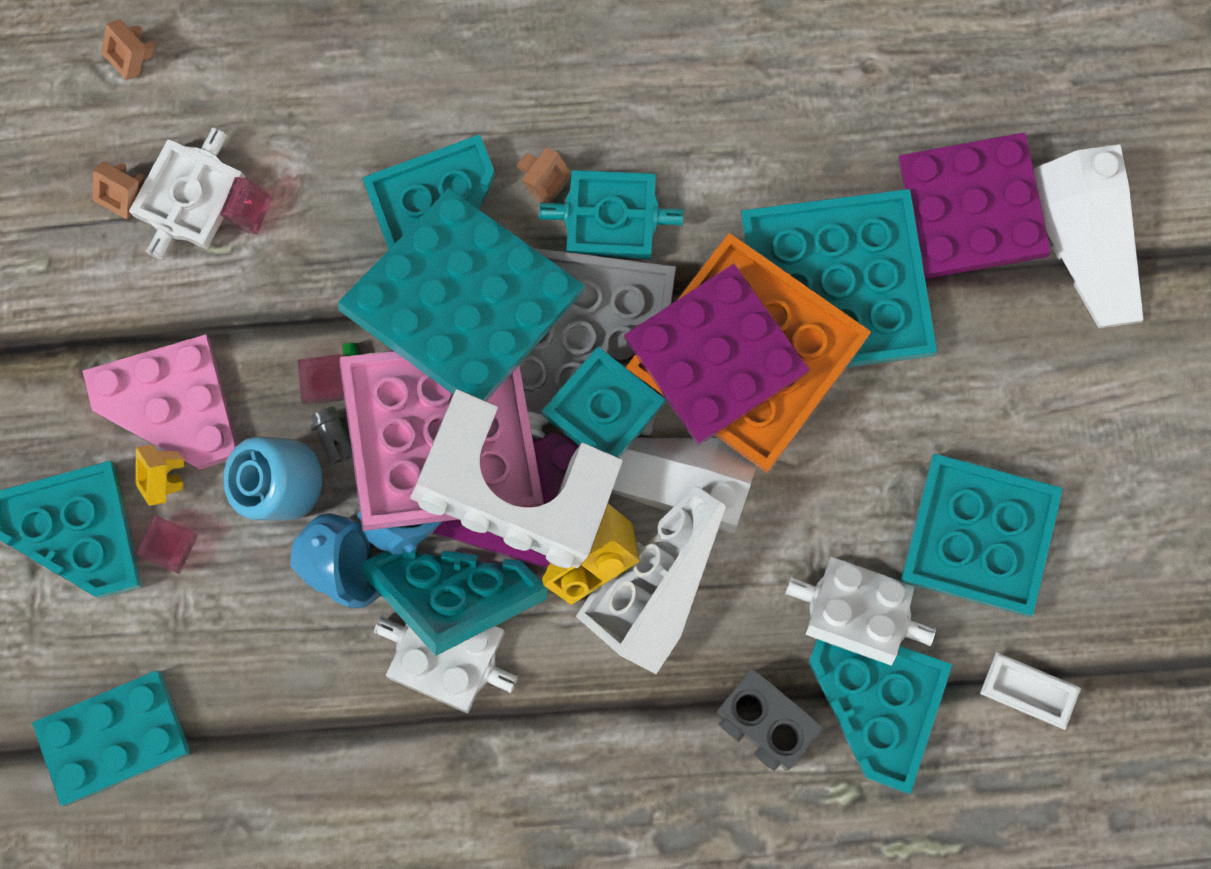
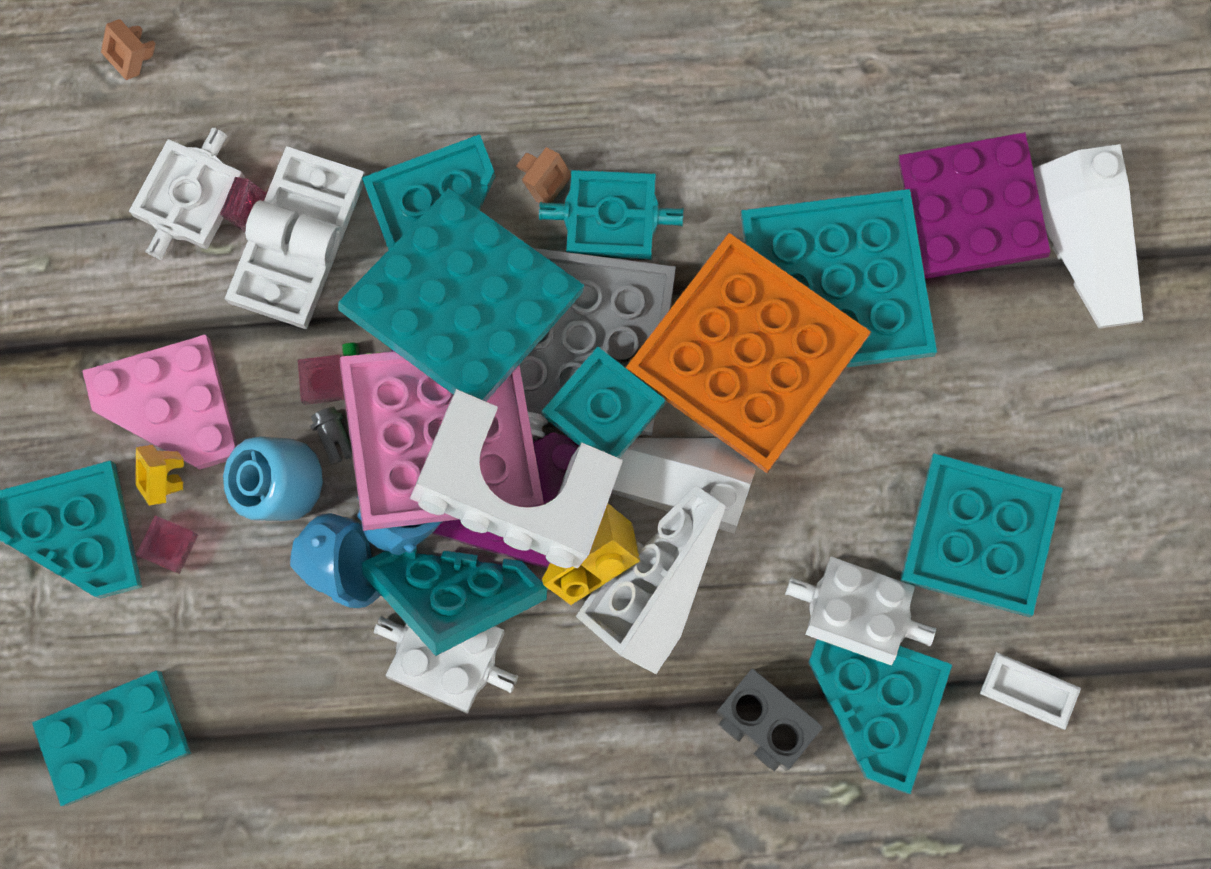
nougat tile [92,161,144,219] -> none
magenta plate [624,264,809,446] -> none
none -> white plate [224,146,366,329]

